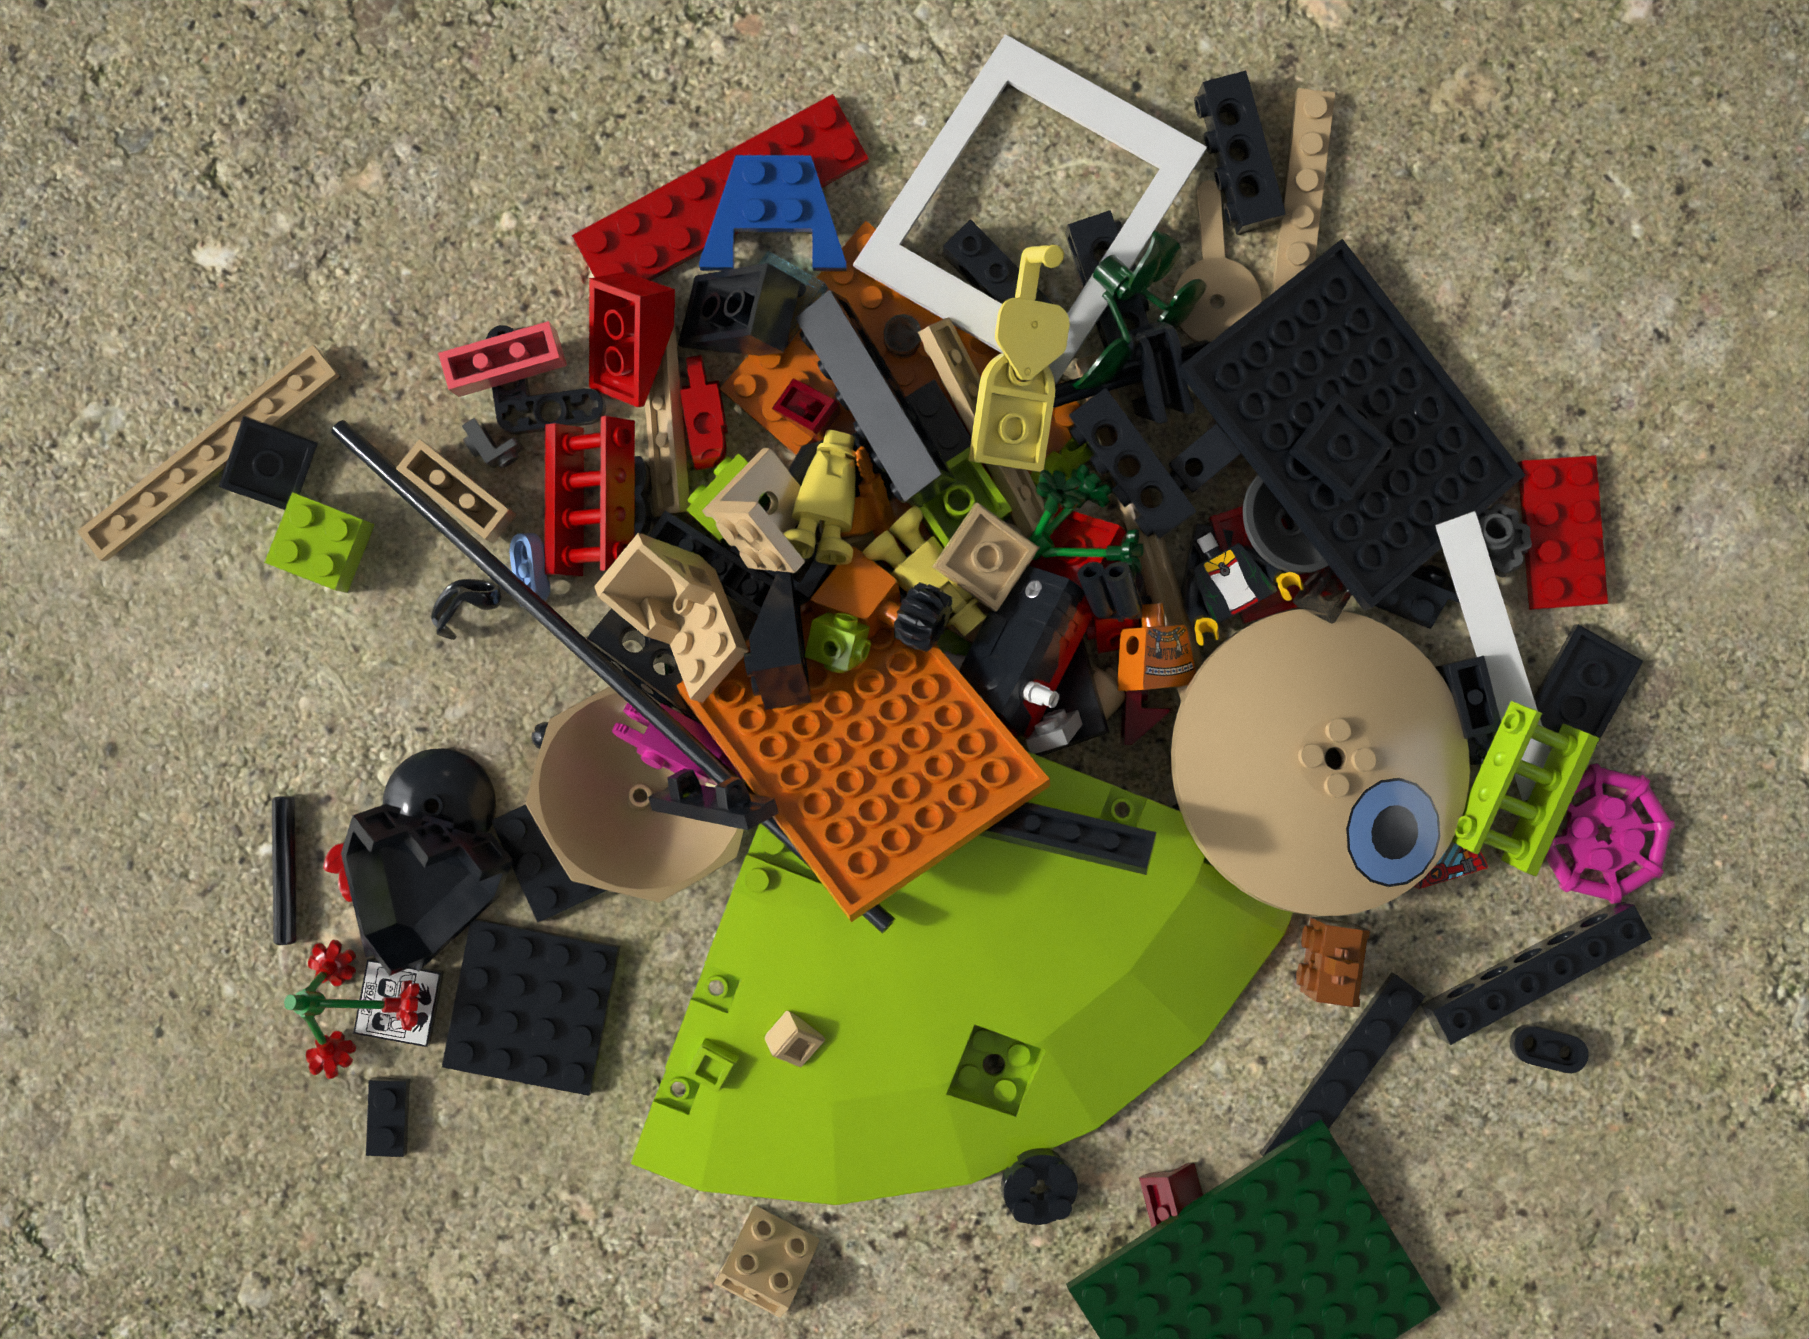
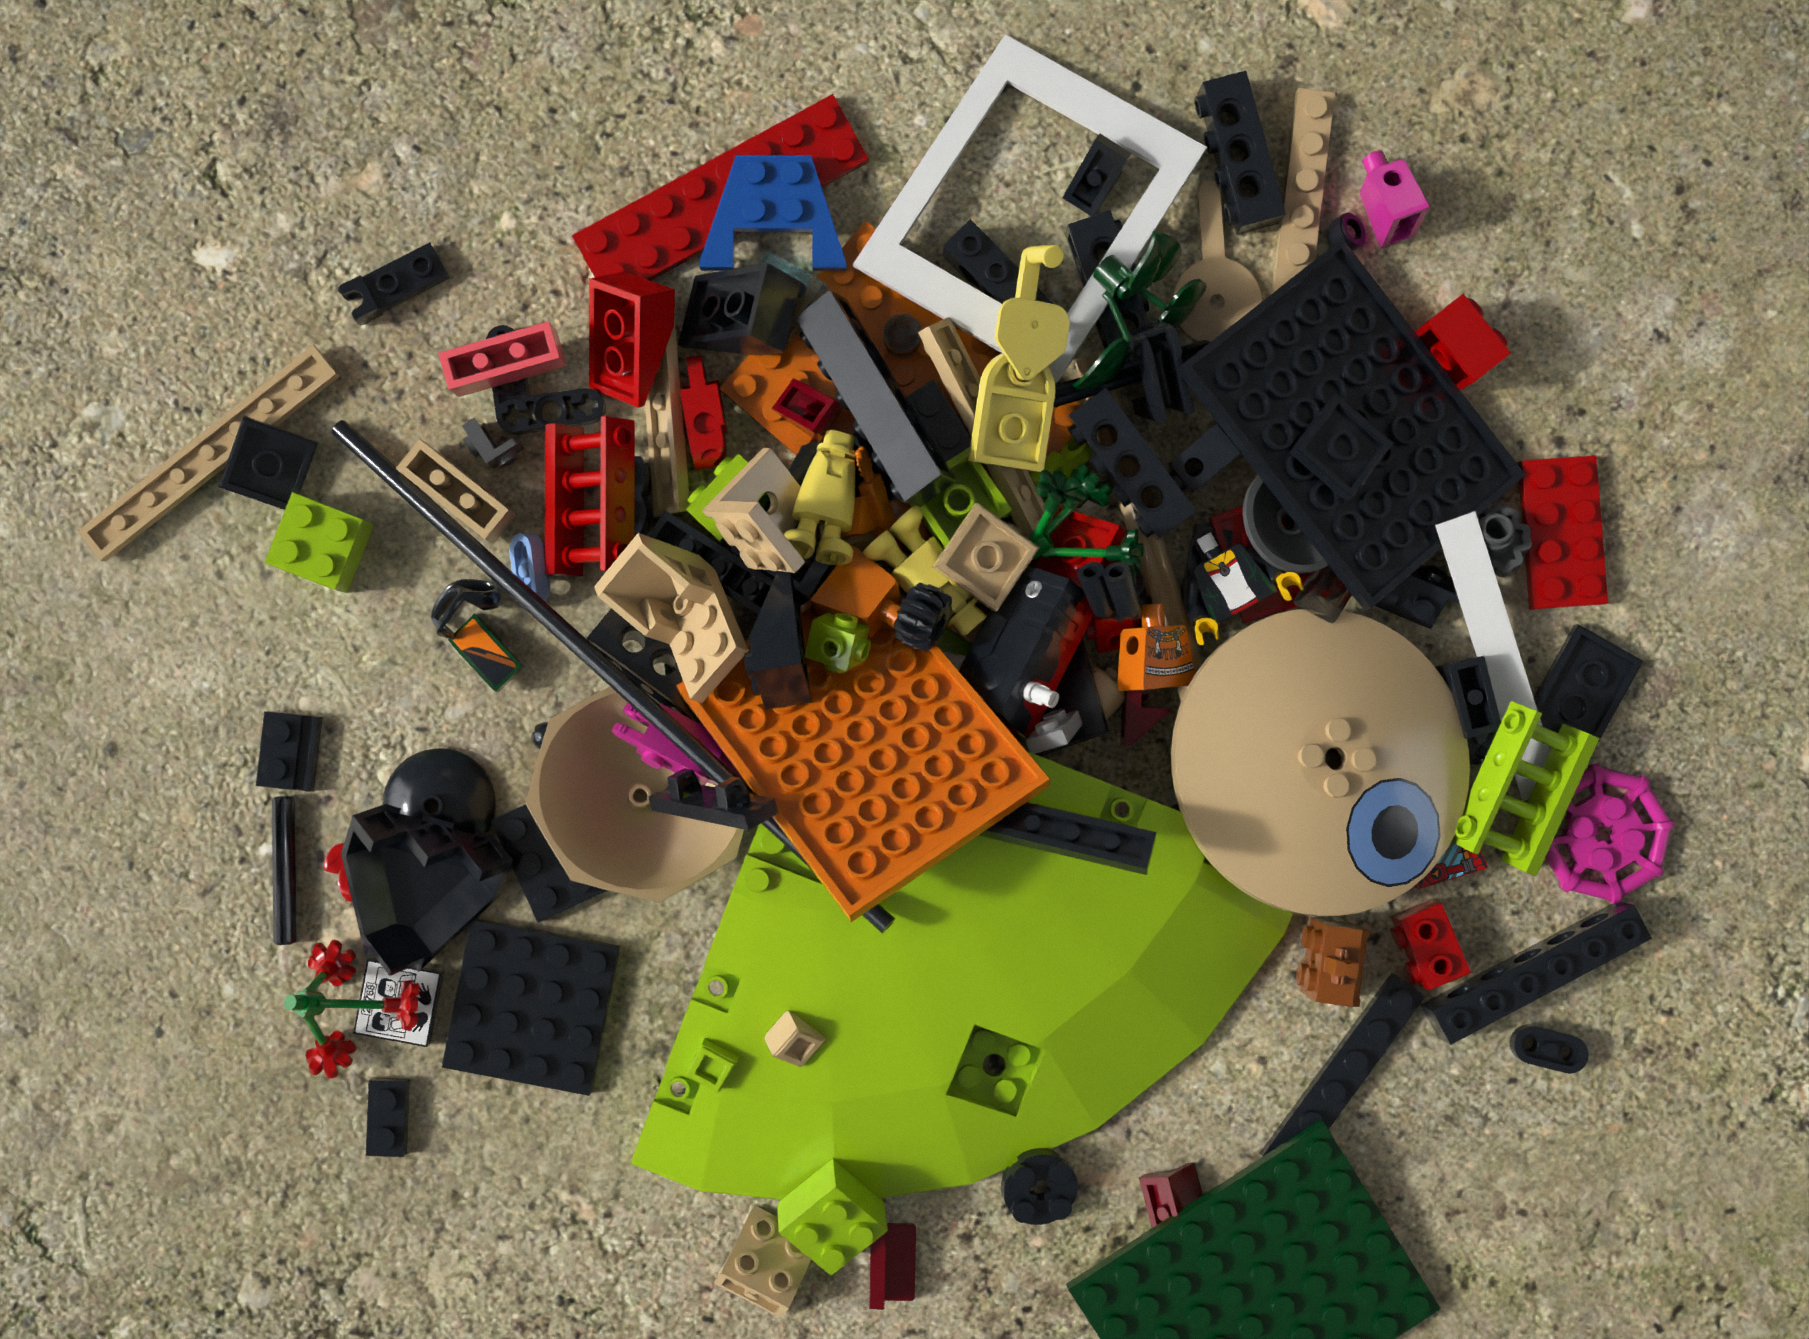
none -> black plate [256,711,323,792]
none -> black plate [338,242,450,325]
none -> slope [448,613,525,692]
none -> lime brick [777,1158,888,1276]
none -> dark red panel [869,1223,916,1310]
none -> black slope [1062,133,1132,216]
none -> black piece [1327,213,1366,251]
none -> dark pink torso [1360,150,1429,249]
none -> red brick [1390,899,1471,991]
none -> red brick [1415,293,1511,390]

